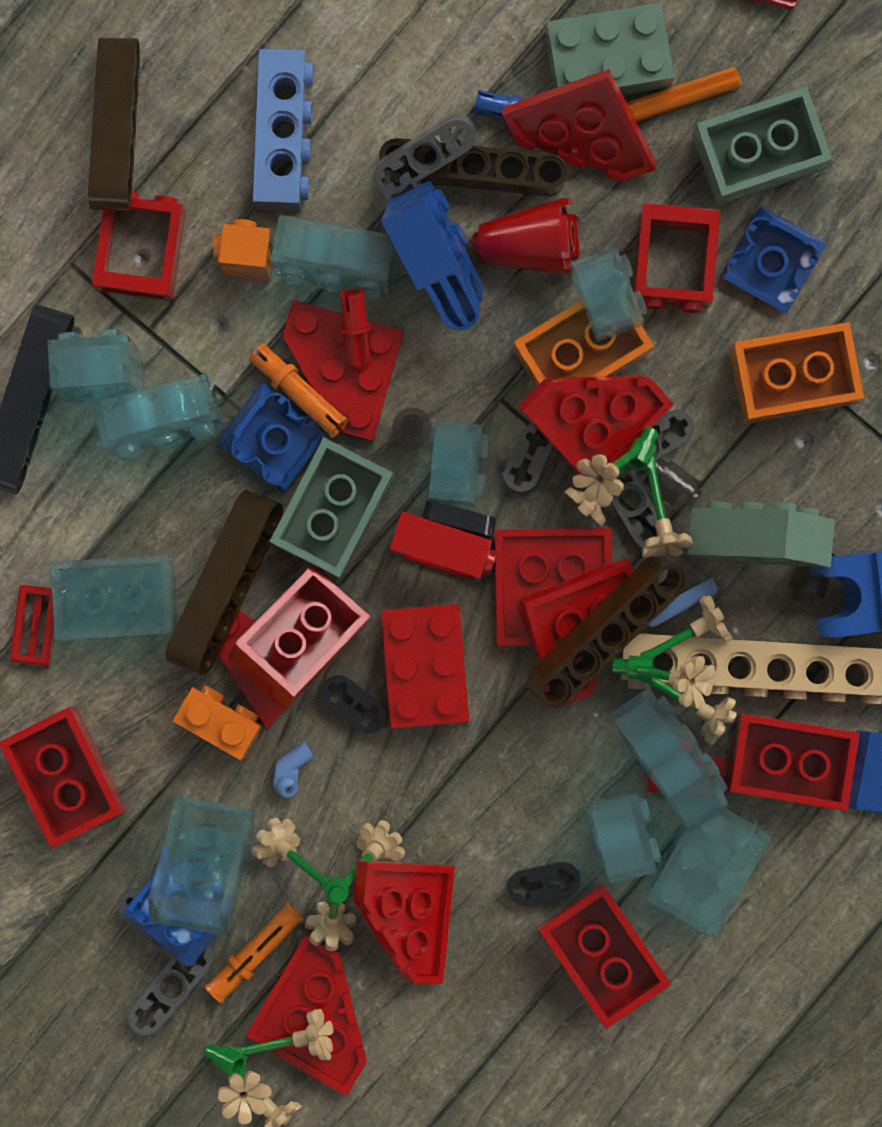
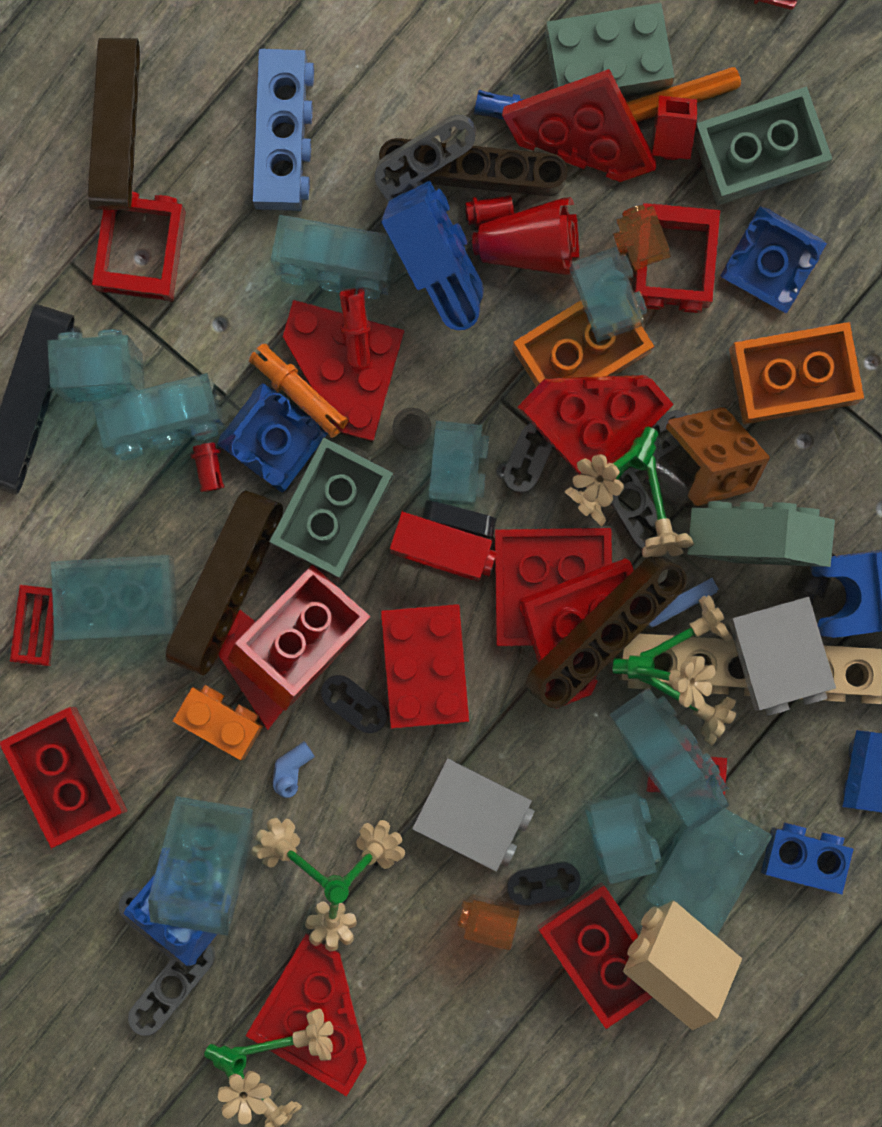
orange pin [204,902,305,1004] -> none
orange brick [213,219,275,281] -> none
red plate [353,860,455,984] -> none
red brick [725,714,860,811] -> none
none -> red pin [190,442,225,492]
none -> light grey brick [412,758,535,872]
none -> clear orange brick [457,894,520,950]
none -> red pin [465,195,514,228]
none -> clear orange brick [613,205,671,271]
none -> tan brick [623,900,742,1030]
none -> red brick [652,95,697,160]
none -> dark orange bracket [666,407,770,506]
none -> light grey brick [728,597,836,716]
none -> blue brick [761,822,853,895]

